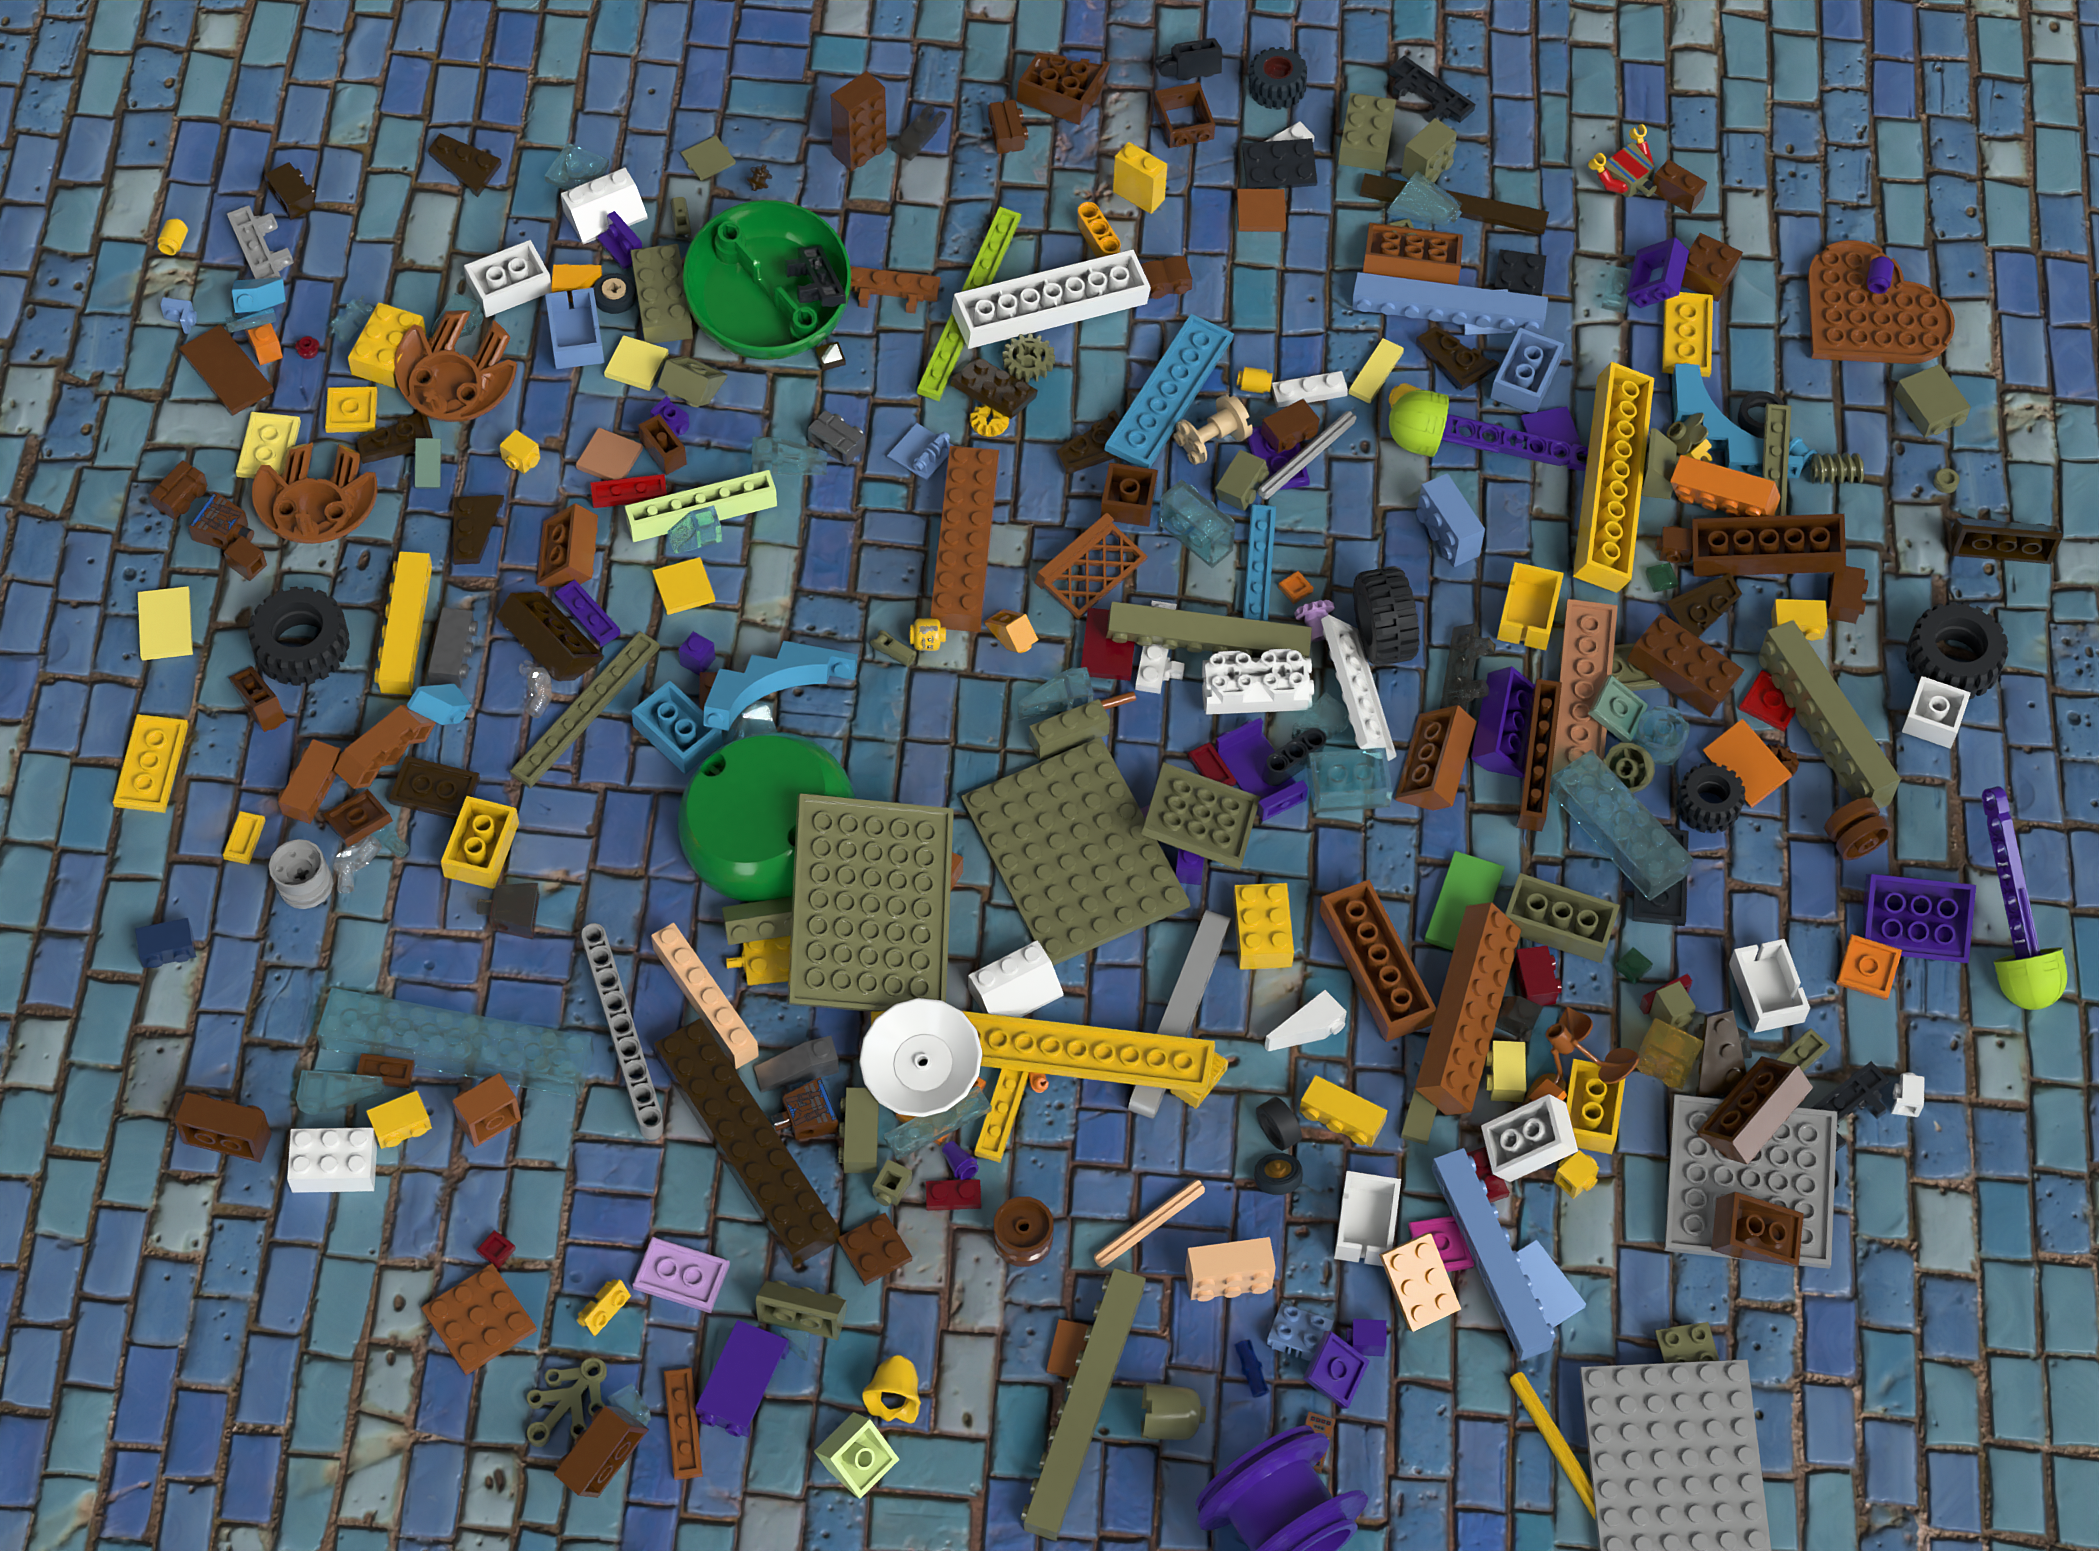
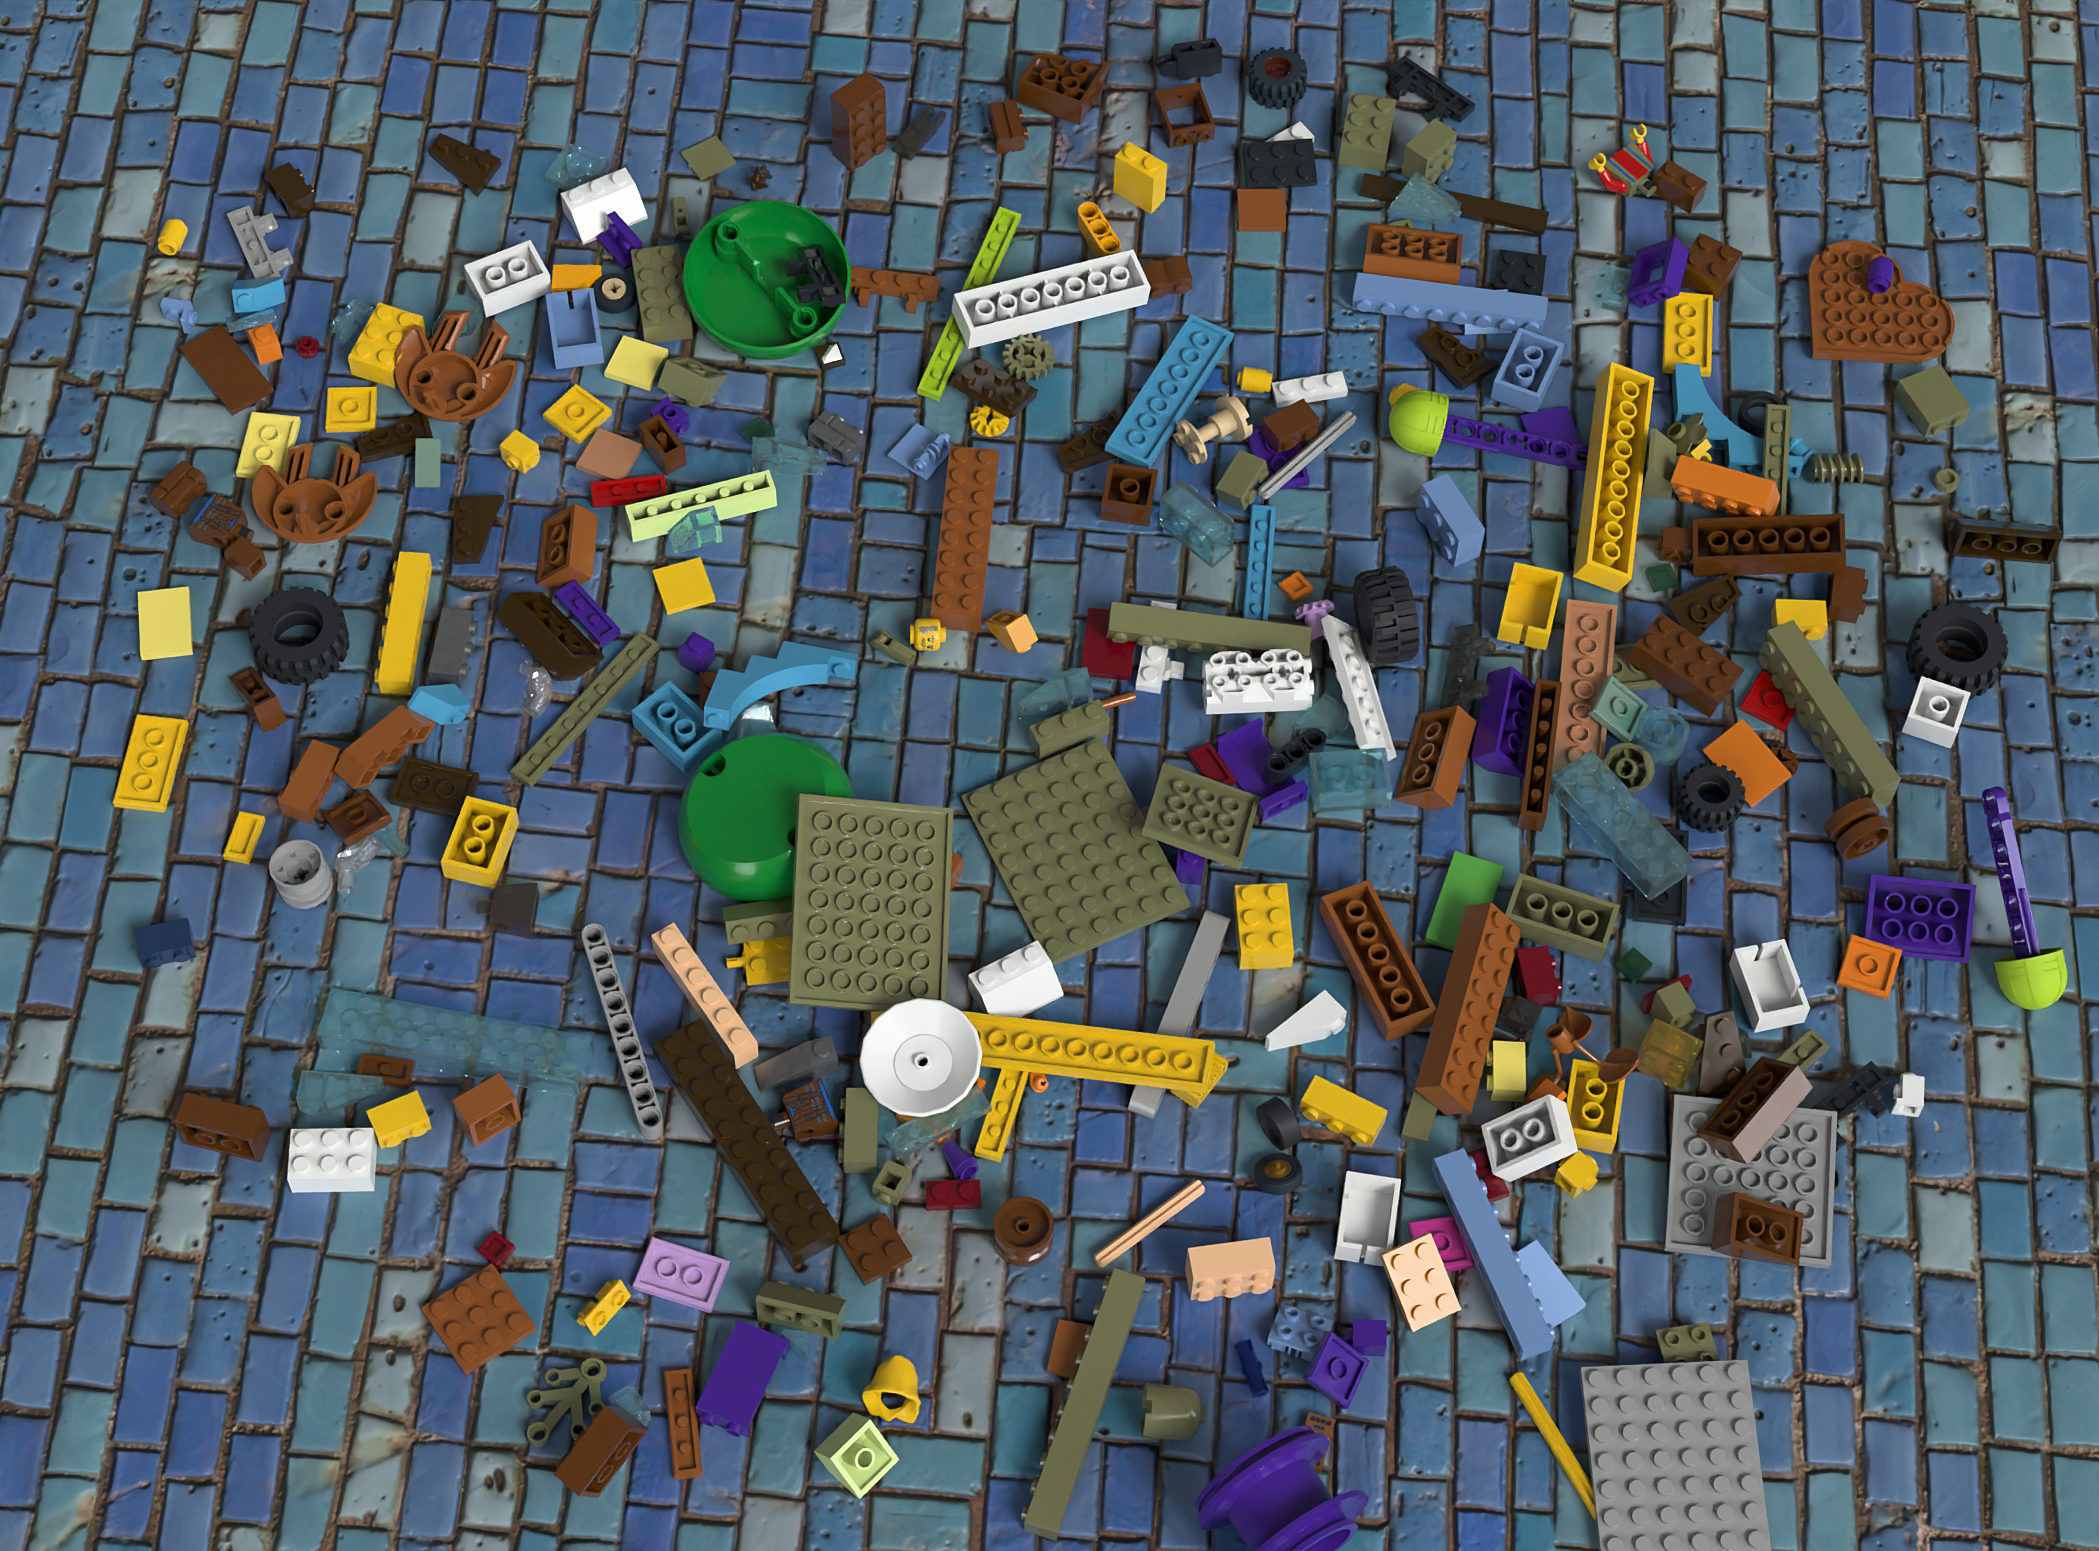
dark orange fence [1035,513,1148,619] -> none
light yellow tile [1349,338,1404,404] -> none
none -> yellow tile [543,384,612,445]
none -> clear green plate [740,416,775,450]

